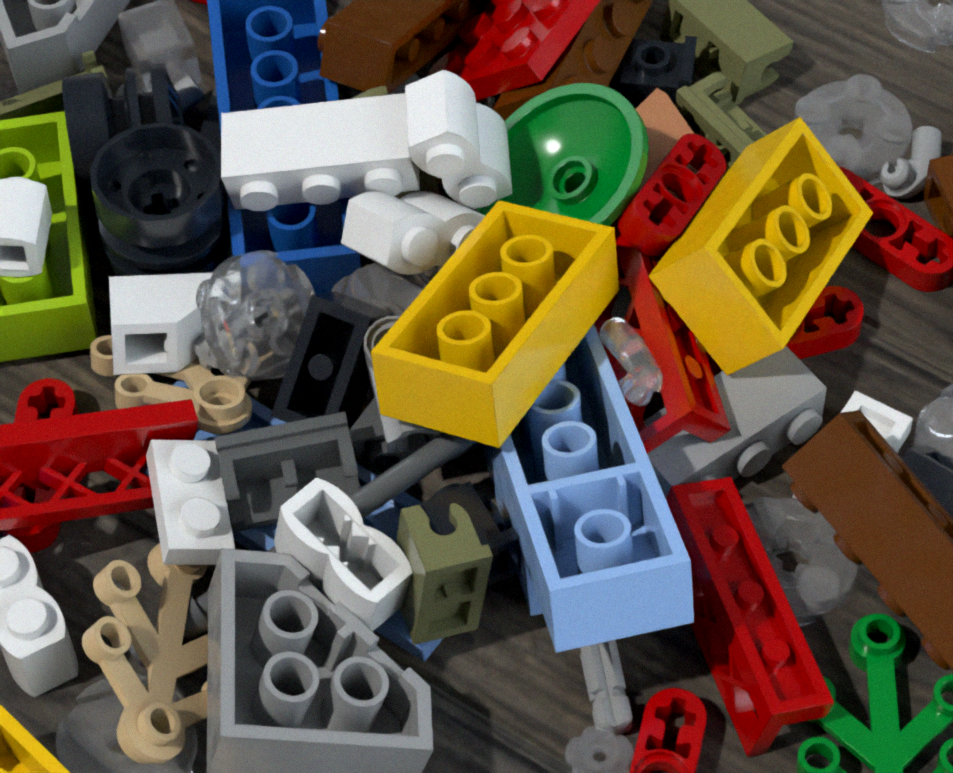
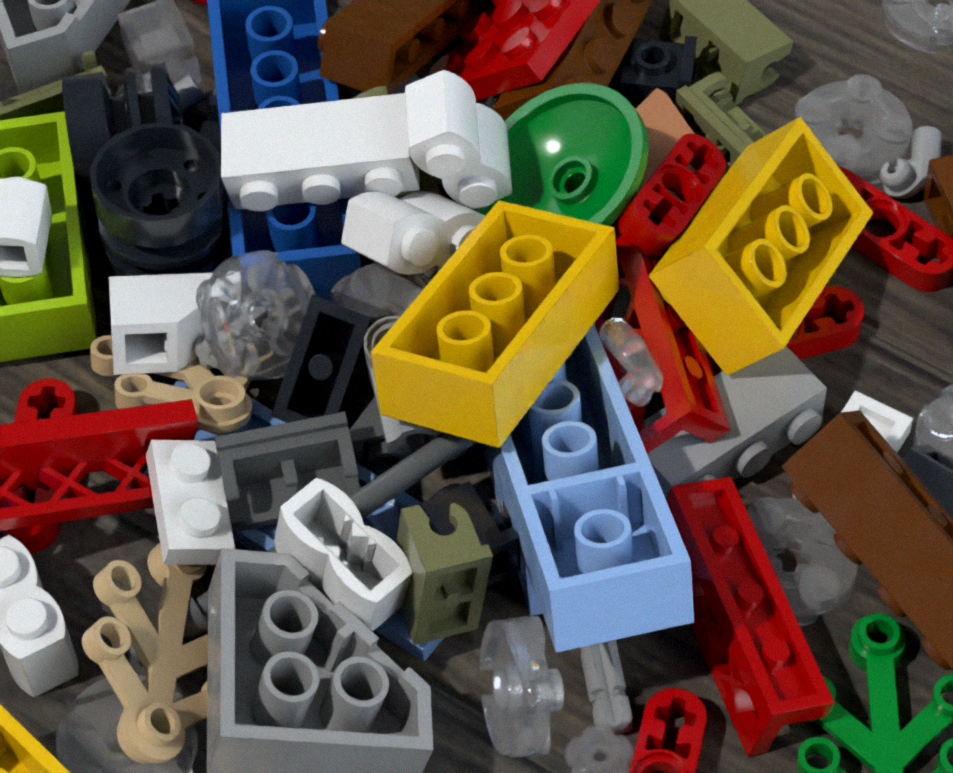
none -> clear plate [480,616,564,758]

